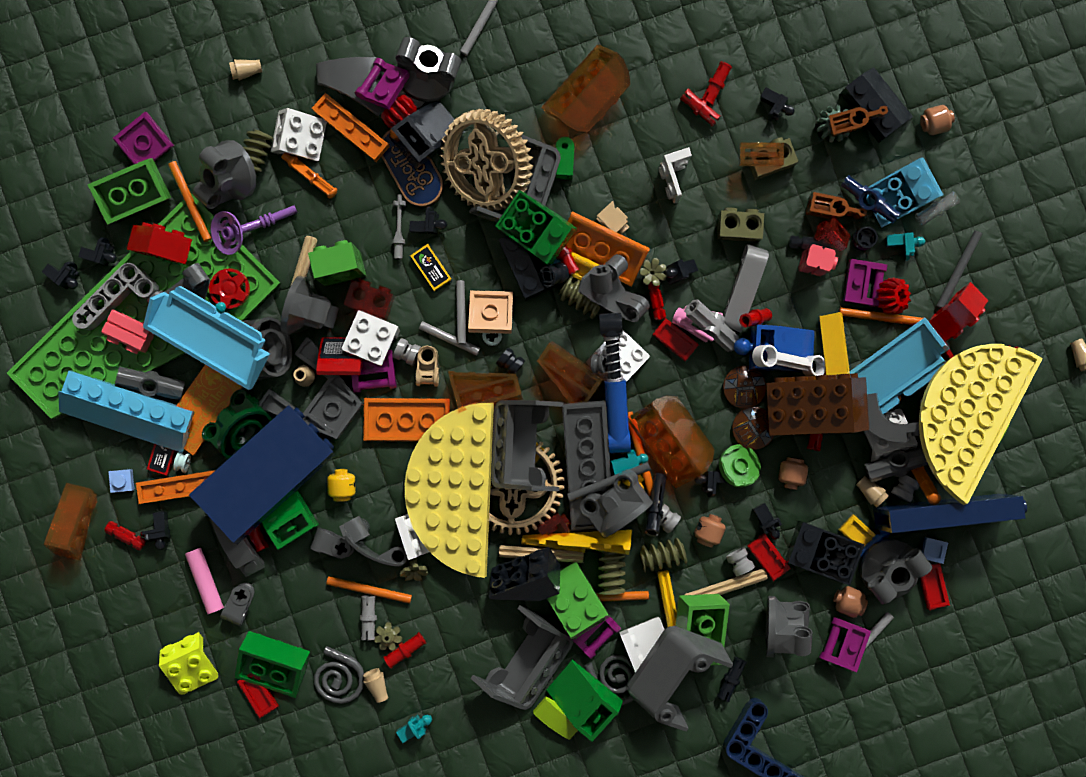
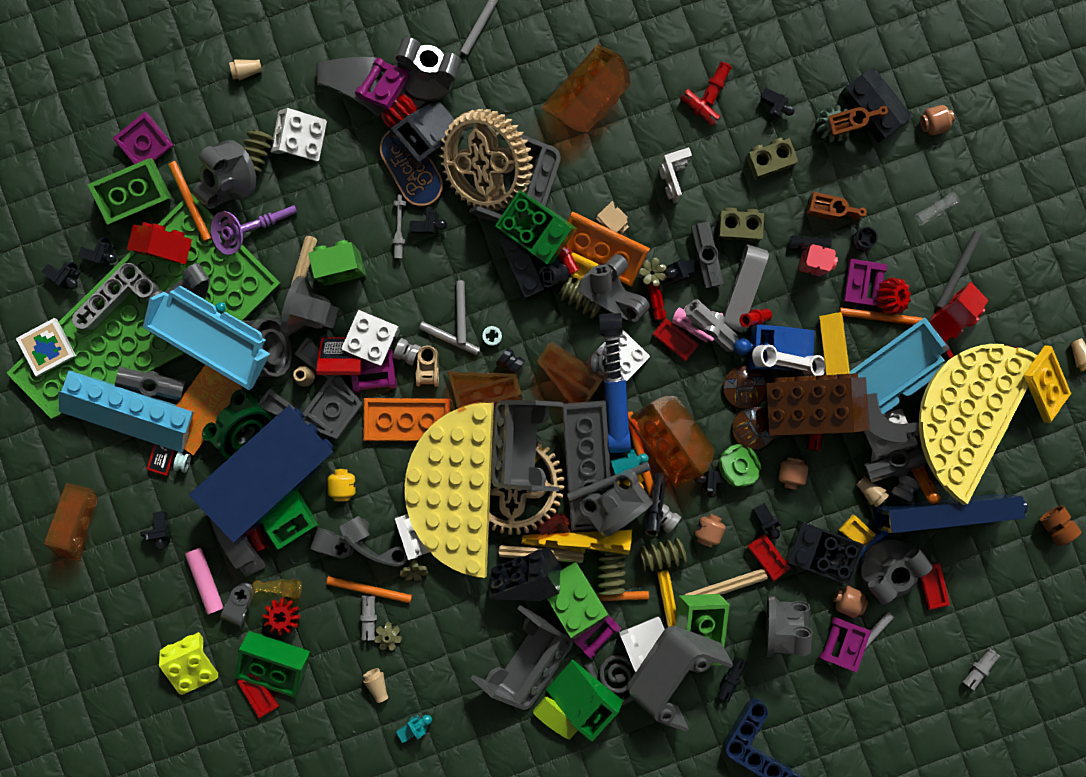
coral brick [101,310,155,354] -> none
red axle [105,521,146,550] -> none
light blue plate [109,469,134,493] -> none
orange plate [136,470,216,504] -> none
red wheel [209,268,250,309] -> none
orange piece [281,153,337,199] -> none
orange plate [311,93,390,162] -> none
dark grey piece [314,646,364,704] -> none
clear red brick [344,279,395,320] -> none
red pin [383,632,427,669] -> none
tile [410,244,452,292] -> none
light nougat plate [468,290,513,334] -> none
green leg [554,137,574,180] -> none
light grey wheel [726,547,755,577] -> none
clear orange tile [739,142,784,166] -> none
clear red bracket [814,217,850,251] -> none
dark blue pin [841,175,901,224] -> none
medium azure slope [866,158,943,228] -> none
teal piece [886,233,925,261] -> none
light blue plate [922,537,948,564] -> none
none -> tile [16,318,76,377]
none -> clear yellow piece [252,579,302,599]
none -> red gear [263,598,301,635]
none -> dark grey piece [691,222,724,289]
none -> light grey pin [962,648,1001,691]
none -> yellow tile [1024,345,1071,423]
none -> dark orange wheel [1039,505,1081,546]

